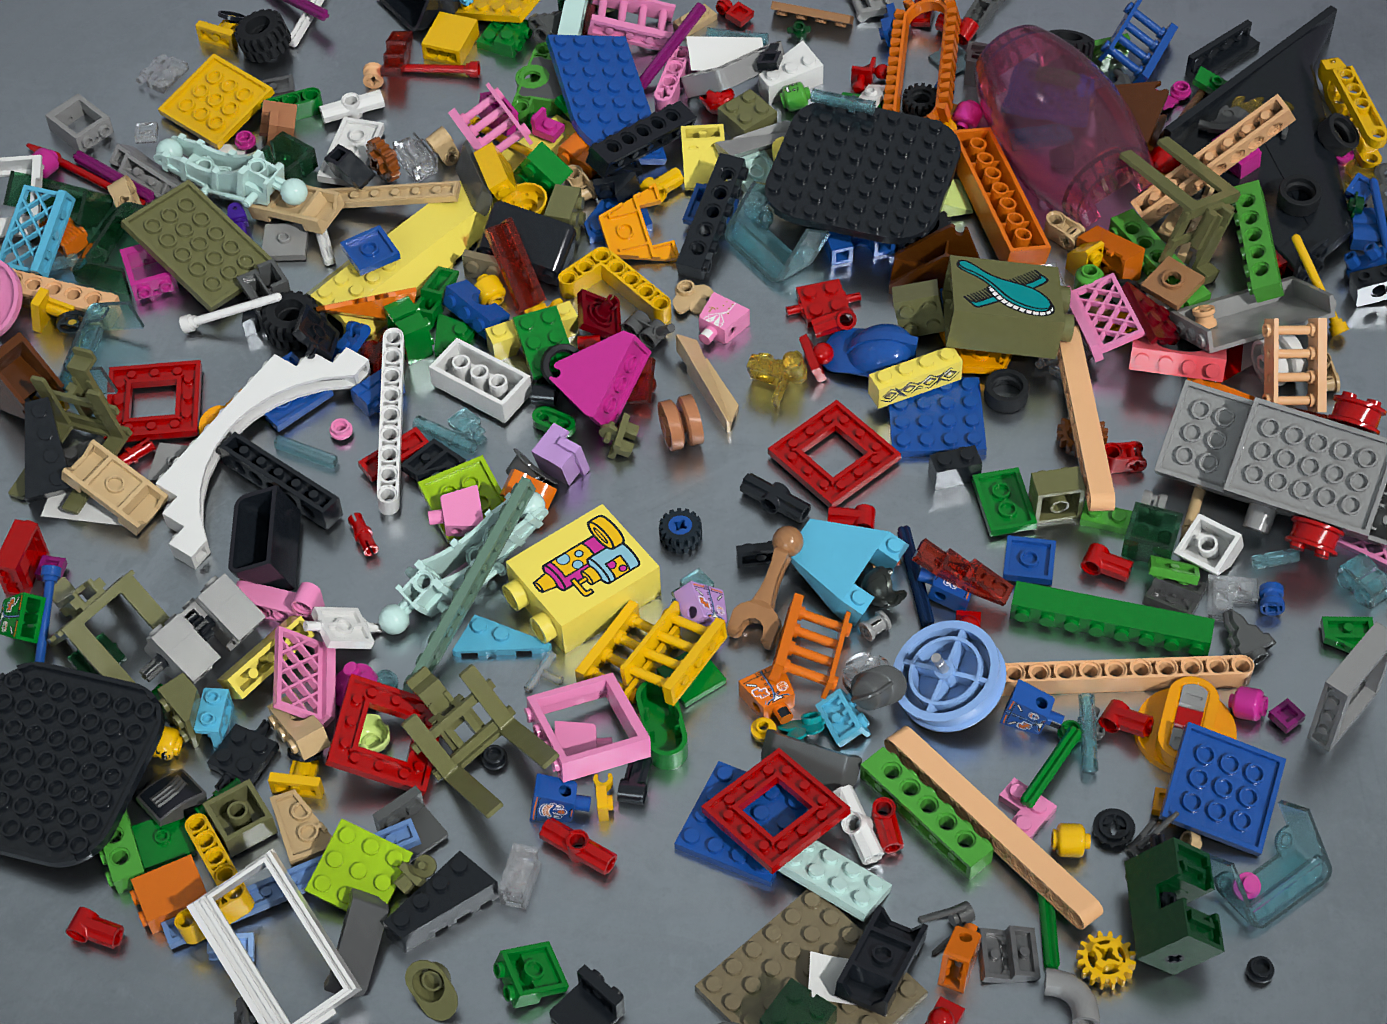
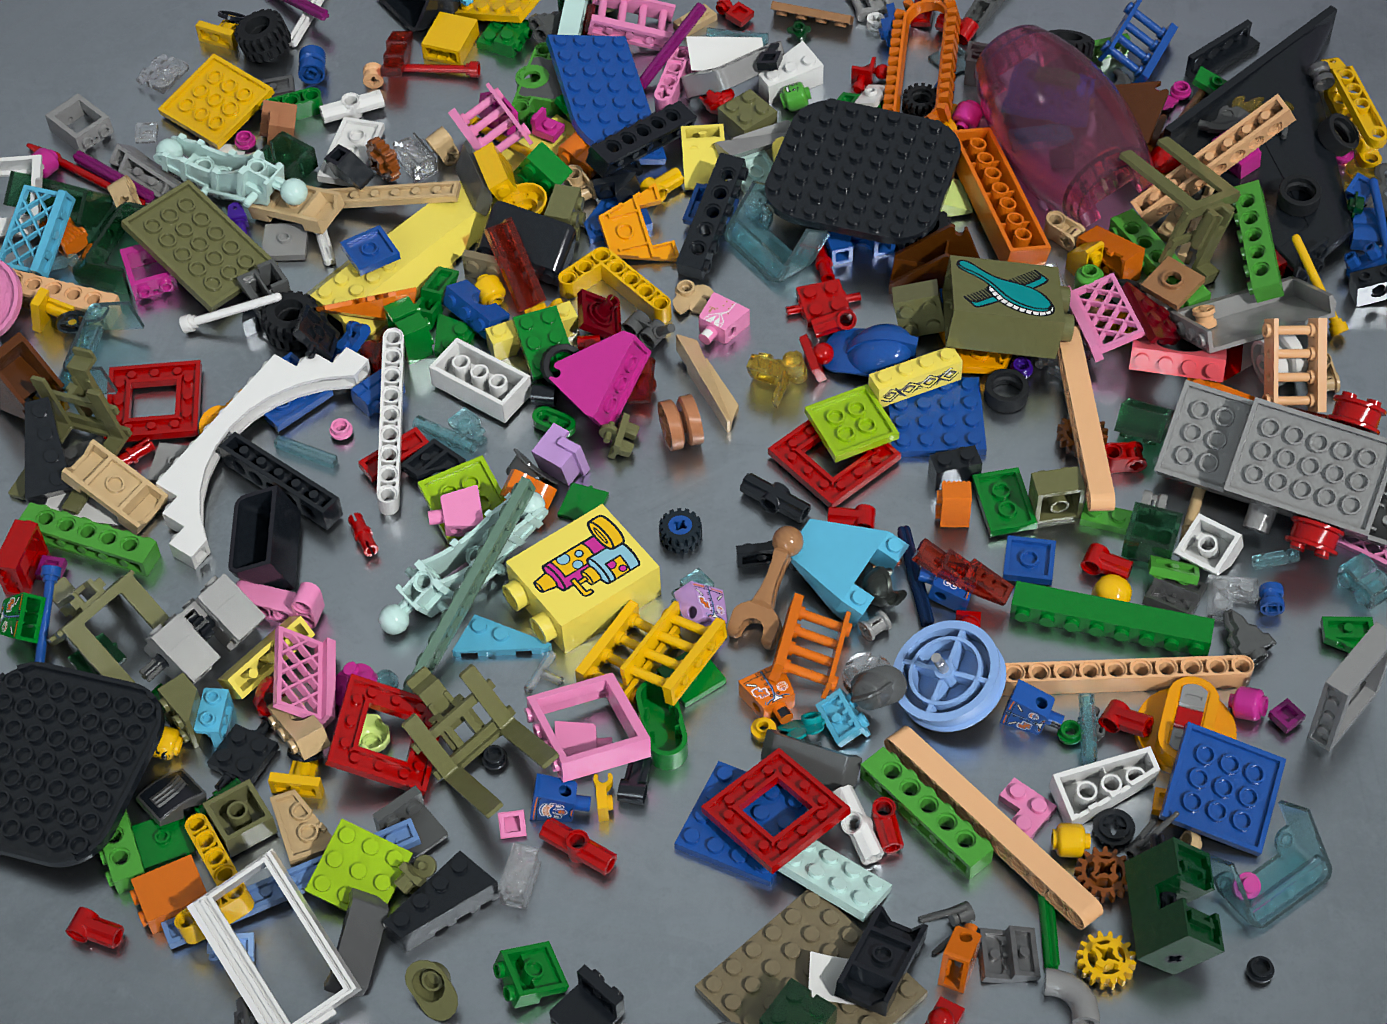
white plate [303,607,382,649] -> none
clear light blue pin [810,88,876,115] -> none
green axle [1020,726,1082,808] -> none
none -> bright green brick [18,502,161,577]
none -> red piece [253,676,286,718]
none -> blue wheel [298,45,326,85]
none -> bright pink slope [498,810,527,839]
none -> green piece [557,482,609,521]
none -> lime plate [804,384,899,463]
none -> red pin [813,244,835,282]
none -> white bush [866,12,885,32]
none -> orange brick [935,480,972,527]
none -> dark purple plate [1010,357,1033,378]
none -> white wedge [1049,746,1160,825]
none -> dark orange gear [1074,846,1128,903]
none -> yellow hair [1091,574,1132,602]
none -> clear green piece [1114,398,1175,445]
none -> flat silver wheel [1308,61,1335,91]

